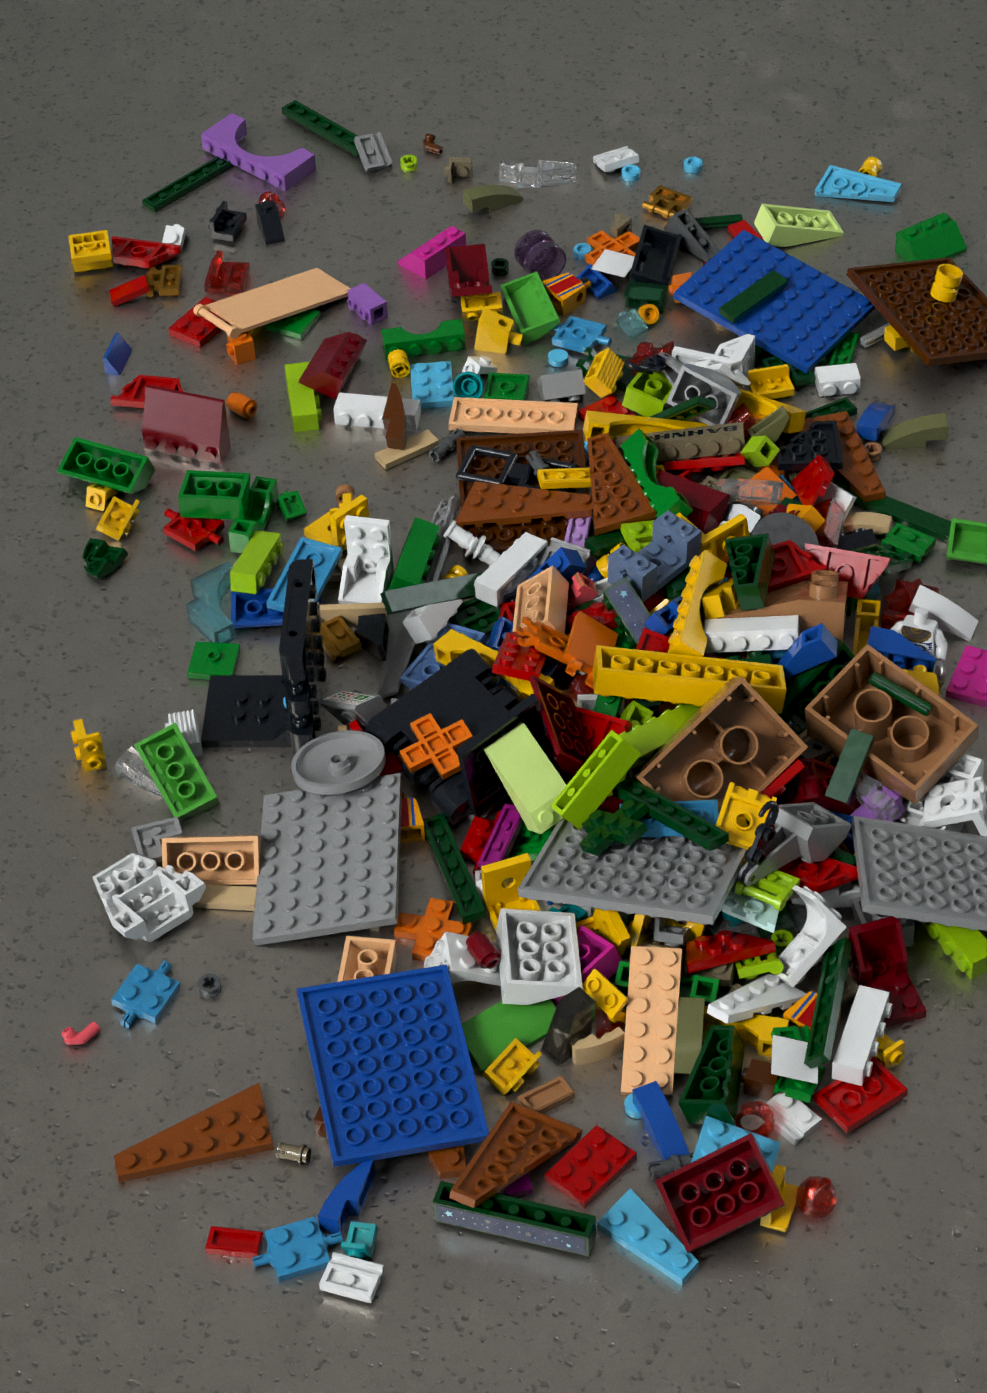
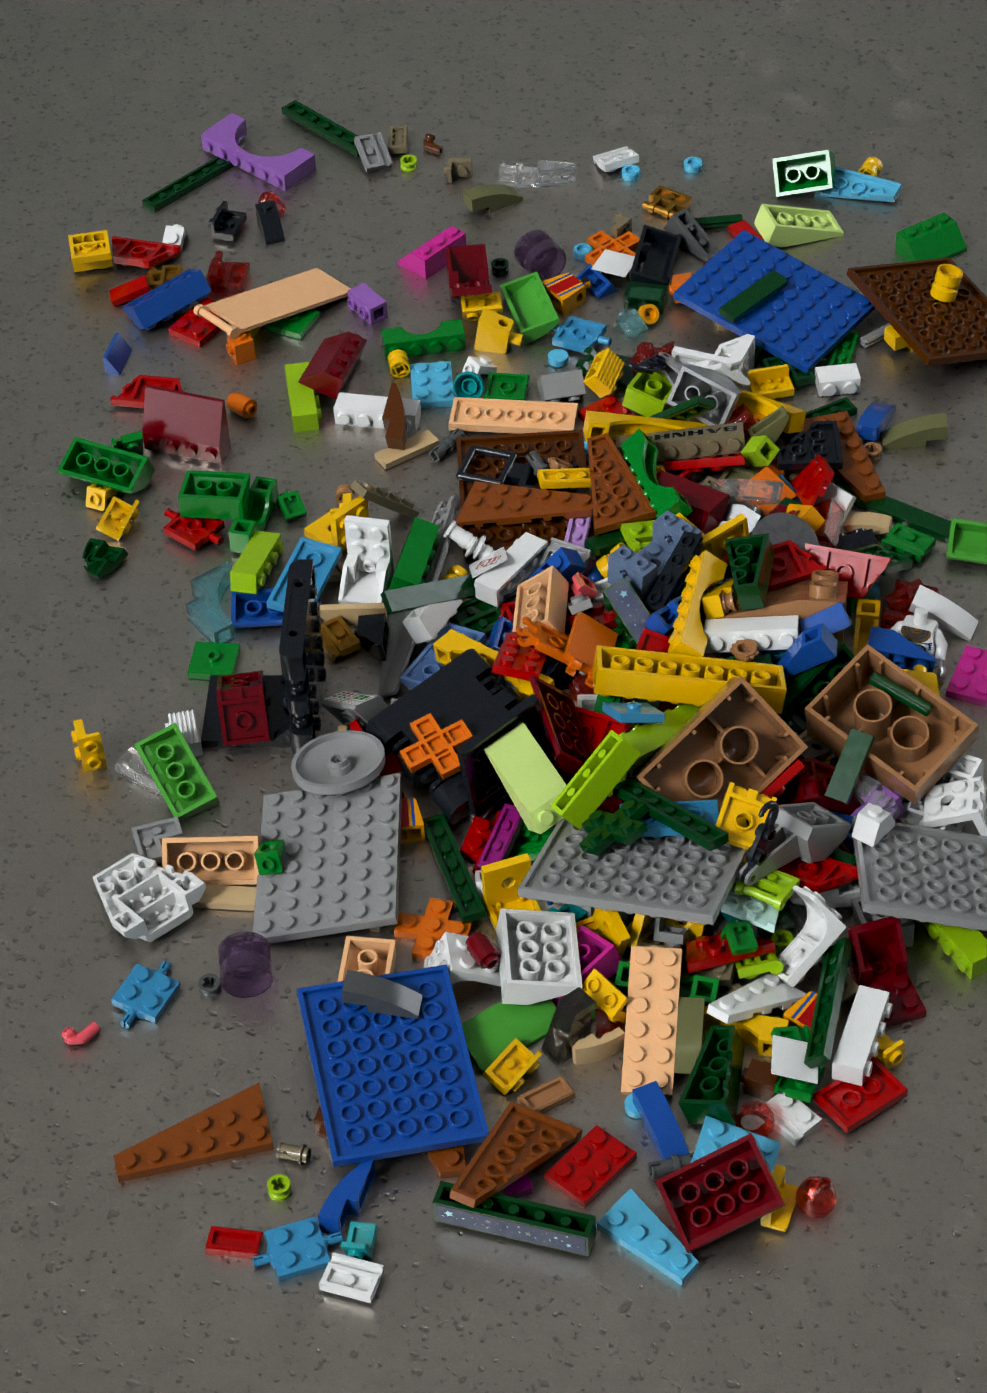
none -> green plate [111,431,143,455]
none -> blue slope [122,269,211,331]
none -> dark red bracket [216,670,270,746]
none -> clear purple wheel [218,931,273,998]
none -> green bracket [254,839,286,875]
none -> lime bush [267,1174,292,1201]
none -> dark grey slope [342,970,423,1019]
none -> dark tan plate [350,480,419,519]
none -> dark tan plate [388,126,408,154]
none -> clear sticker [469,547,507,578]
none -> medium nougat animal [548,457,573,469]
none -> light grey plate [567,593,593,615]
none -> dark azure plate [602,702,665,723]
none -> black bracket [644,531,703,612]
none -> green bracket [720,920,758,955]
none -> medium nougat bush [721,591,738,613]
none -> medium nougat animal [729,639,759,662]
none -> green slope [772,150,836,197]
none -> blue slope [799,601,852,634]
none -> white slope [851,803,895,847]

